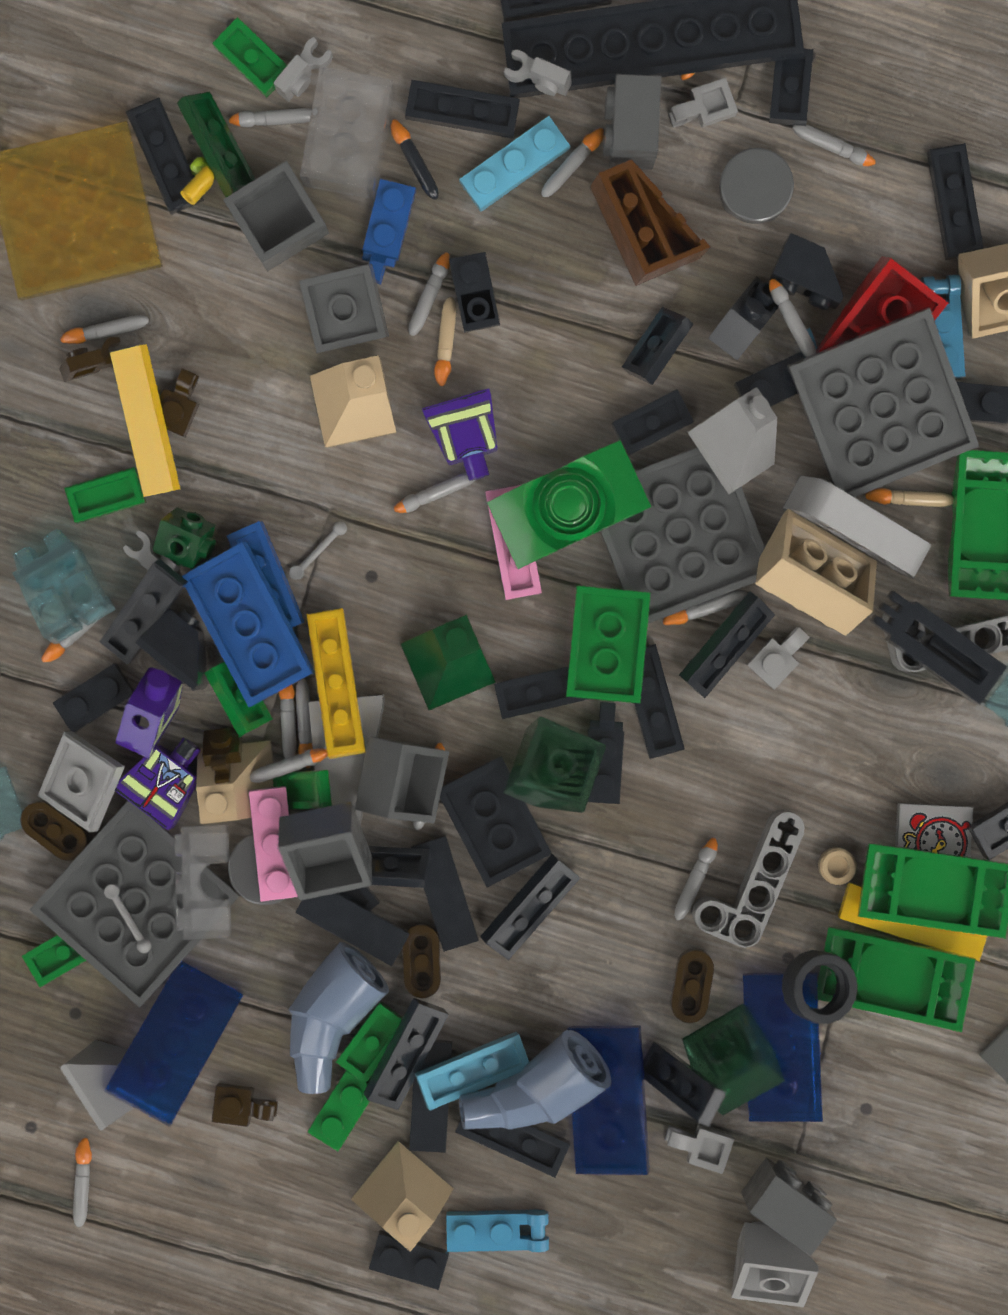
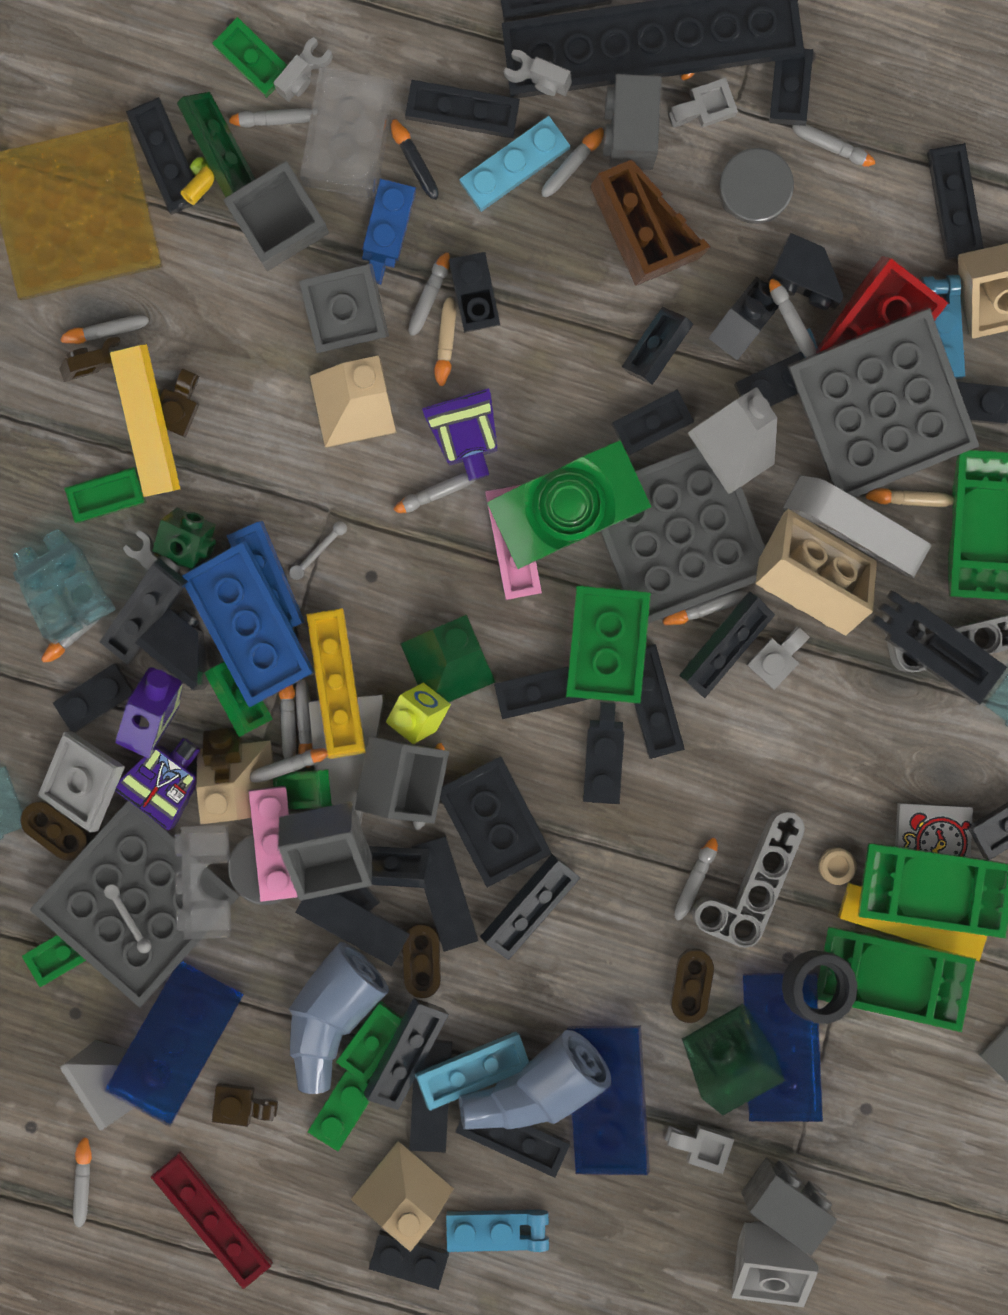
clear green slope [504,716,606,813] -> none
black plate [637,1041,726,1126] -> none
none -> dark red tile [151,1151,273,1290]
none -> neon yellow brick [386,683,451,744]

